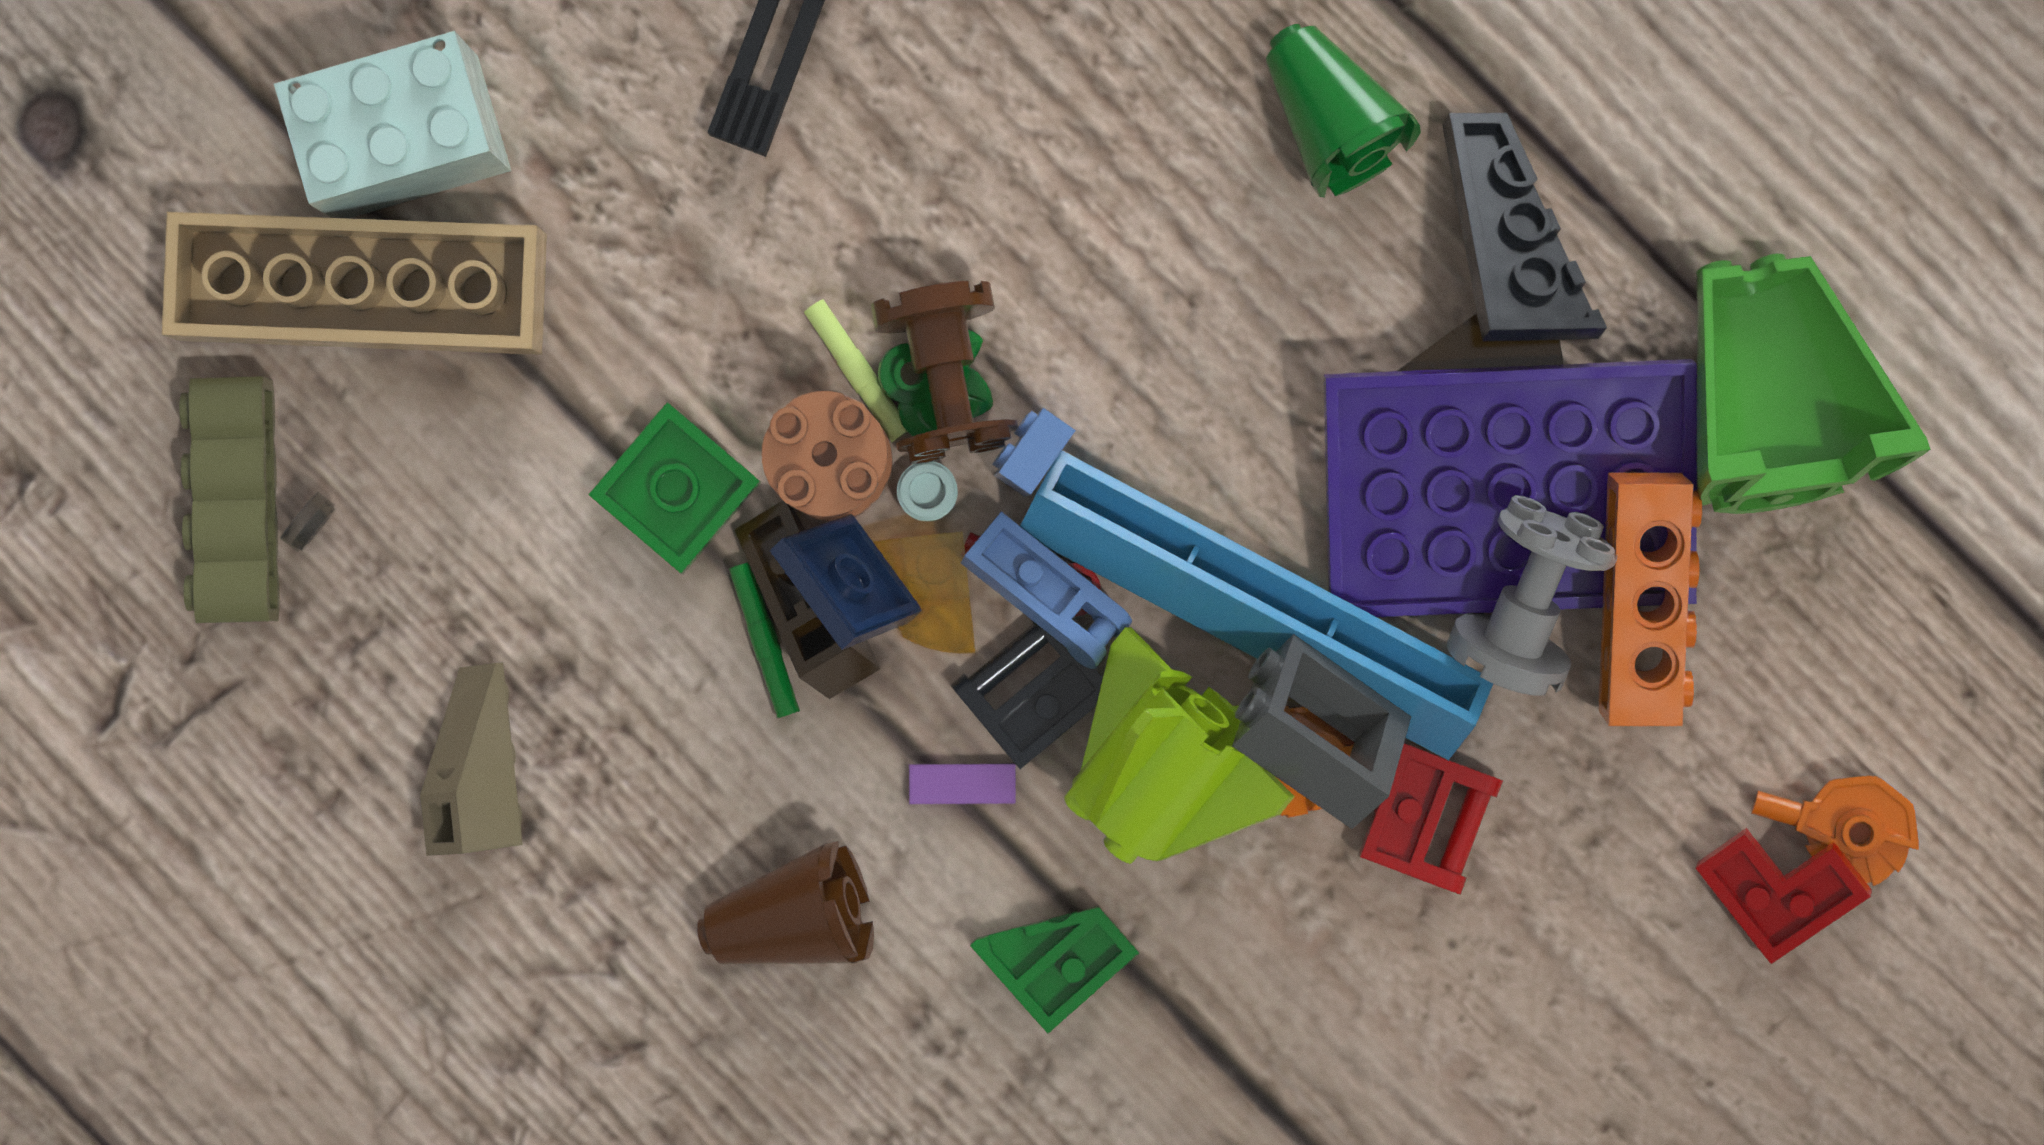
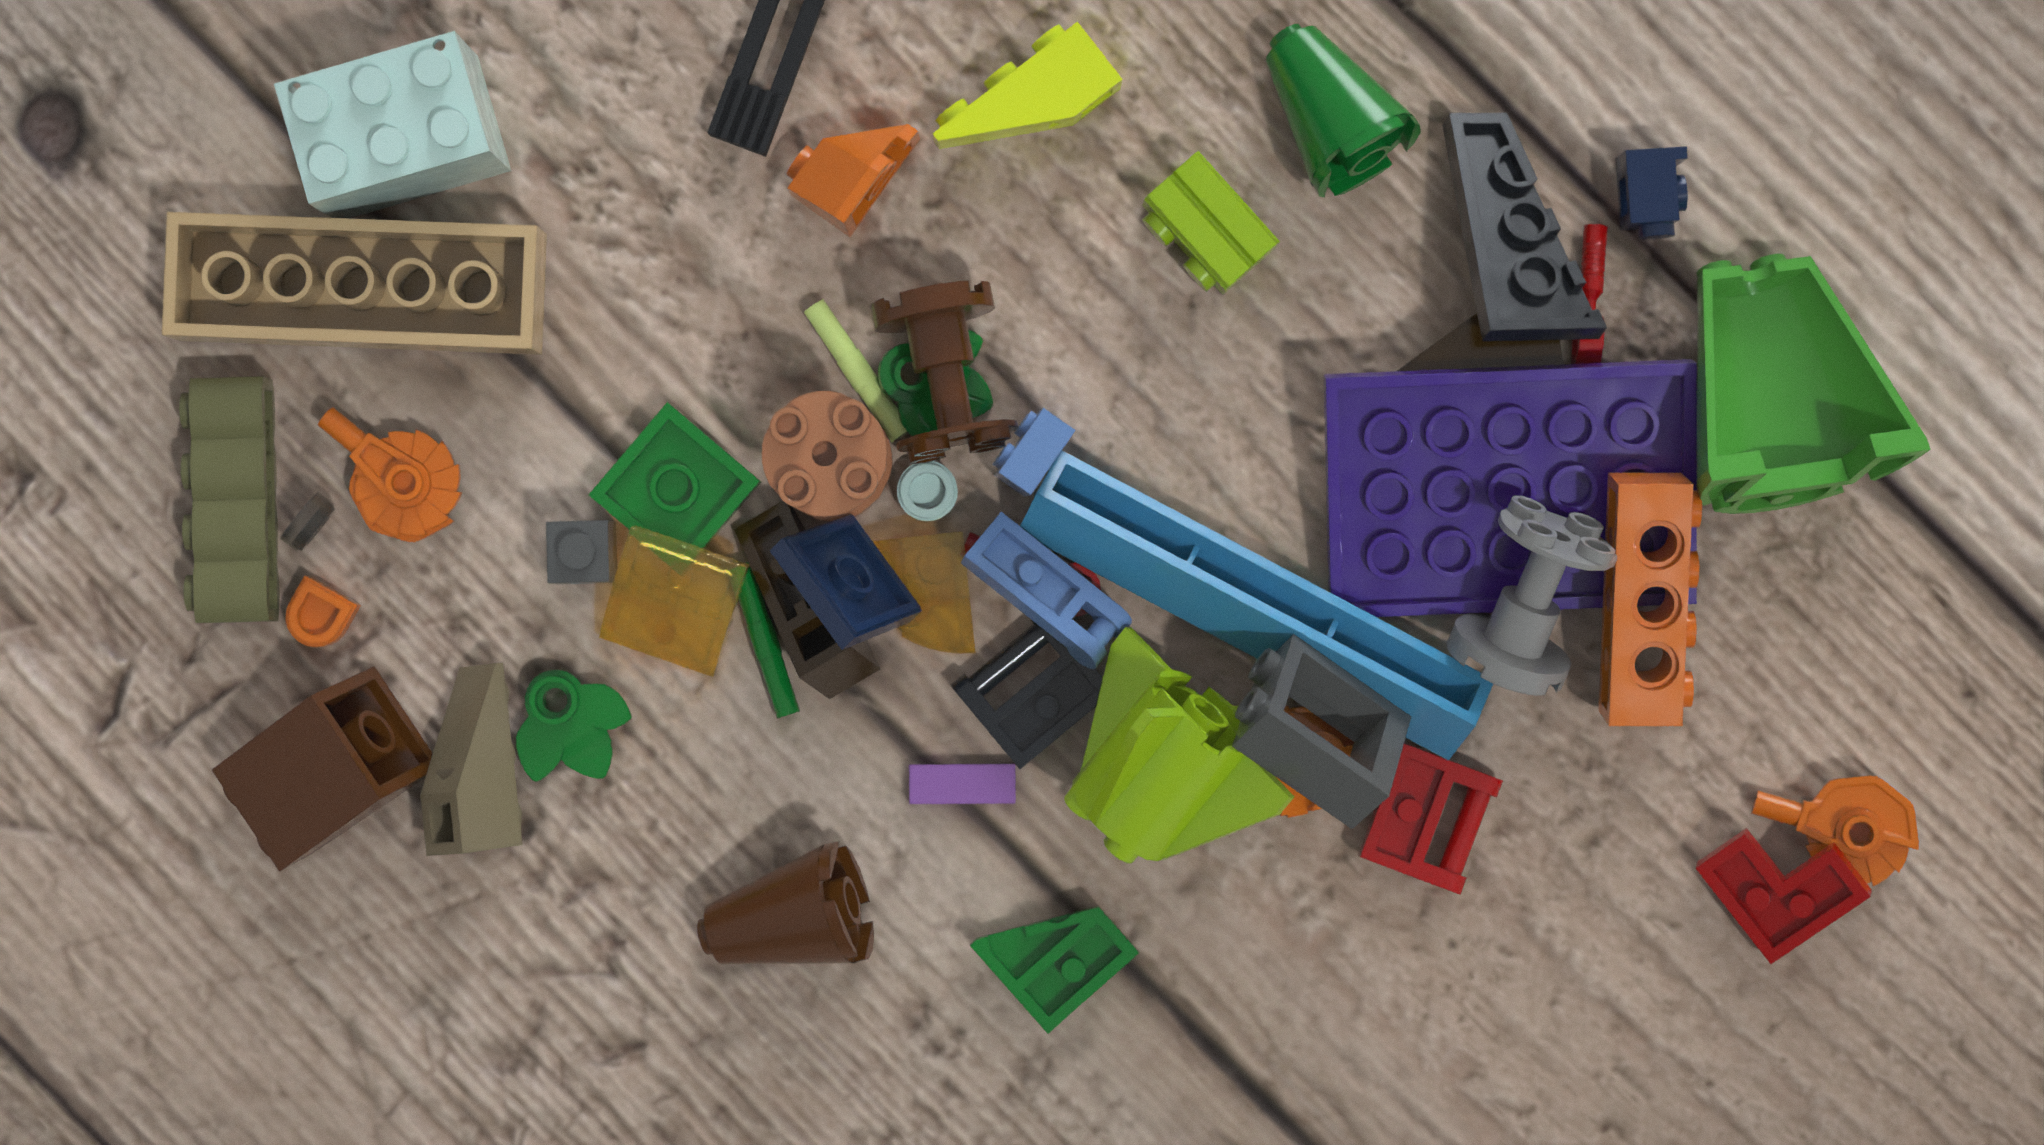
none -> reddish brown slope [212,666,433,872]
none -> orange tile [286,575,361,647]
none -> orange piece [318,407,462,543]
none -> green plate [516,670,632,782]
none -> dark grey brick [546,520,618,584]
none -> clear yellow slope [599,525,750,677]
none -> orange slope [786,124,920,237]
none -> neon yellow slope [932,21,1123,149]
none -> lime brick [1142,151,1280,295]
none -> red piece [1571,224,1608,364]
none -> dark blue brick [1615,146,1688,240]

